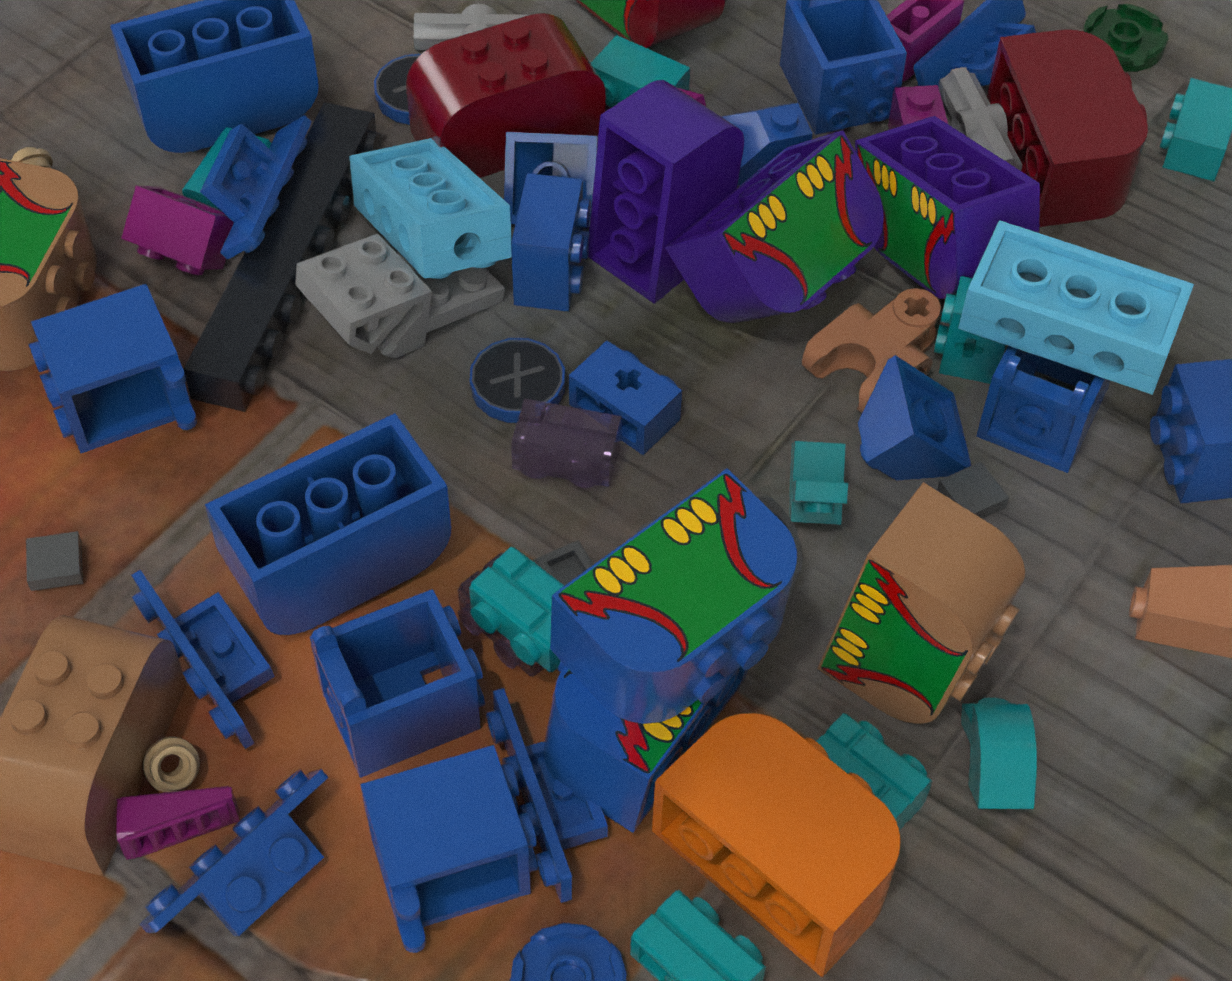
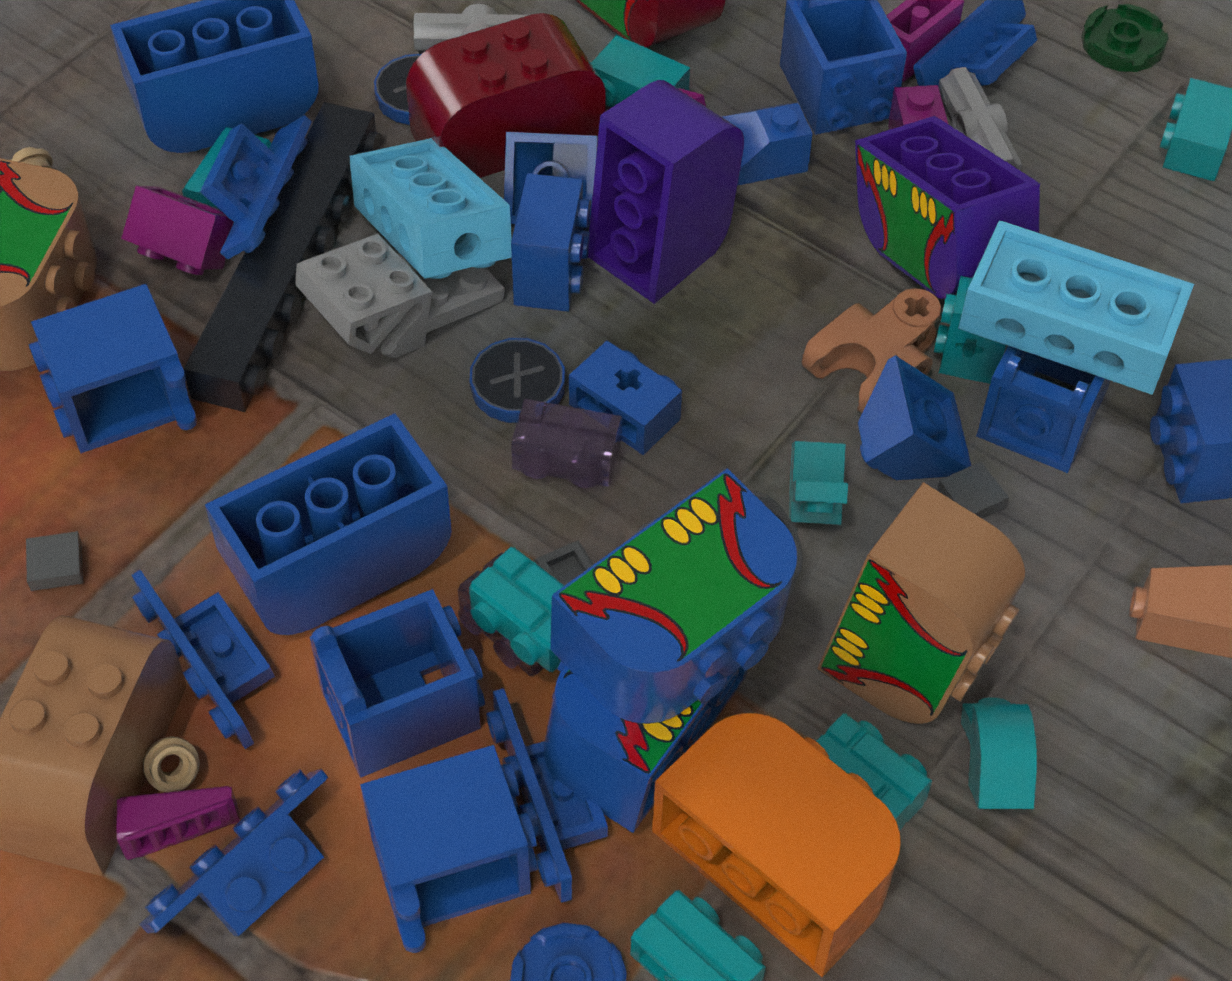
brick [665,130,884,323] -> none
dark red brick [987,29,1148,227] -> none

